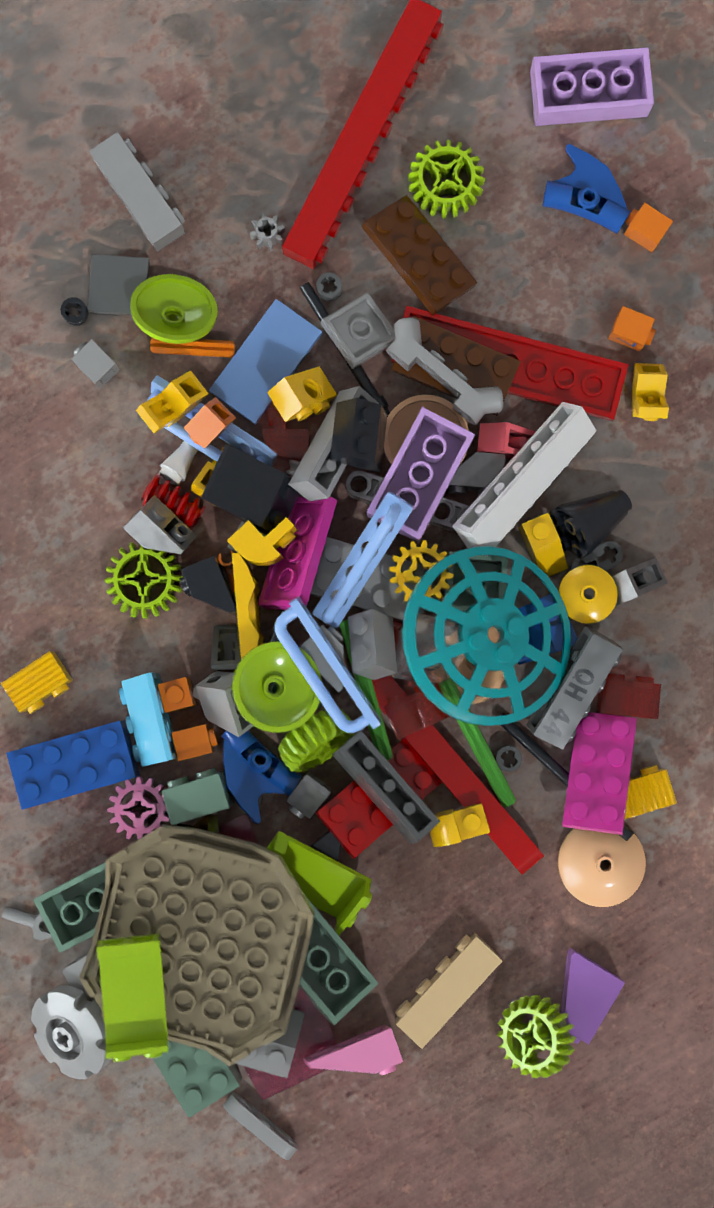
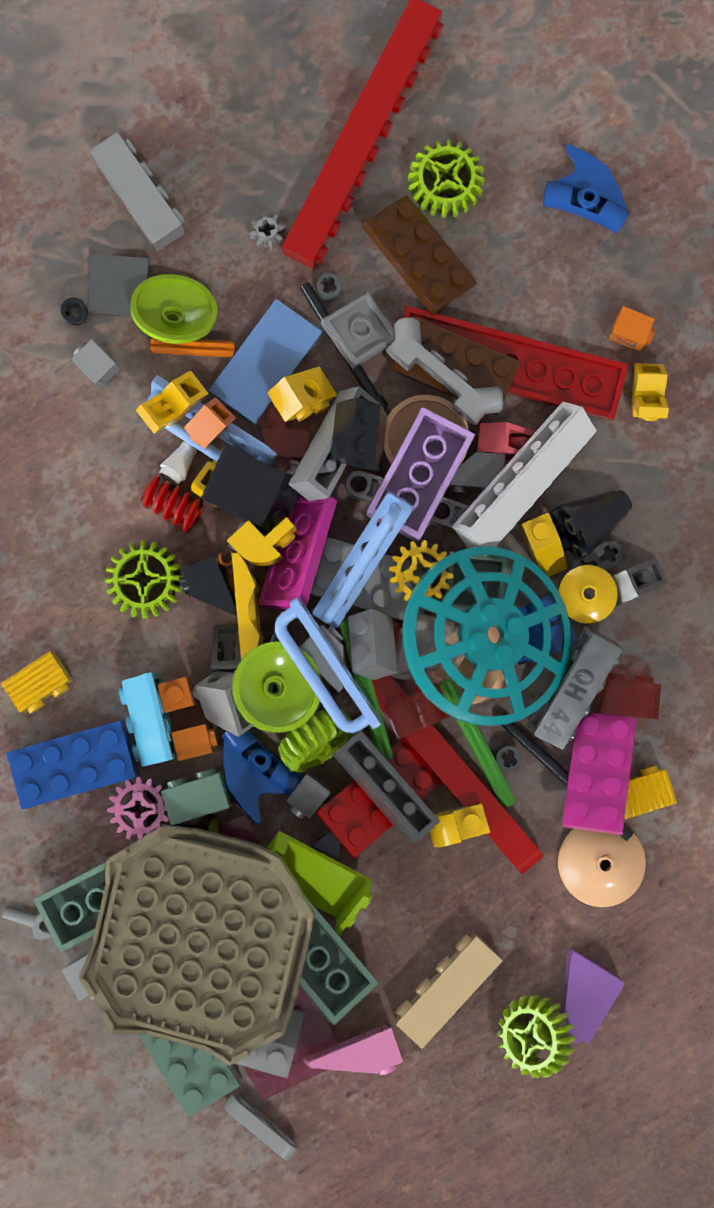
light grey piece [31,985,112,1079] -> none
lime panel [96,934,168,1062] -> none
flat silver slope [123,495,197,554] -> none
lavender brick [530,48,654,126] -> none
orange brick [624,202,673,253] -> none

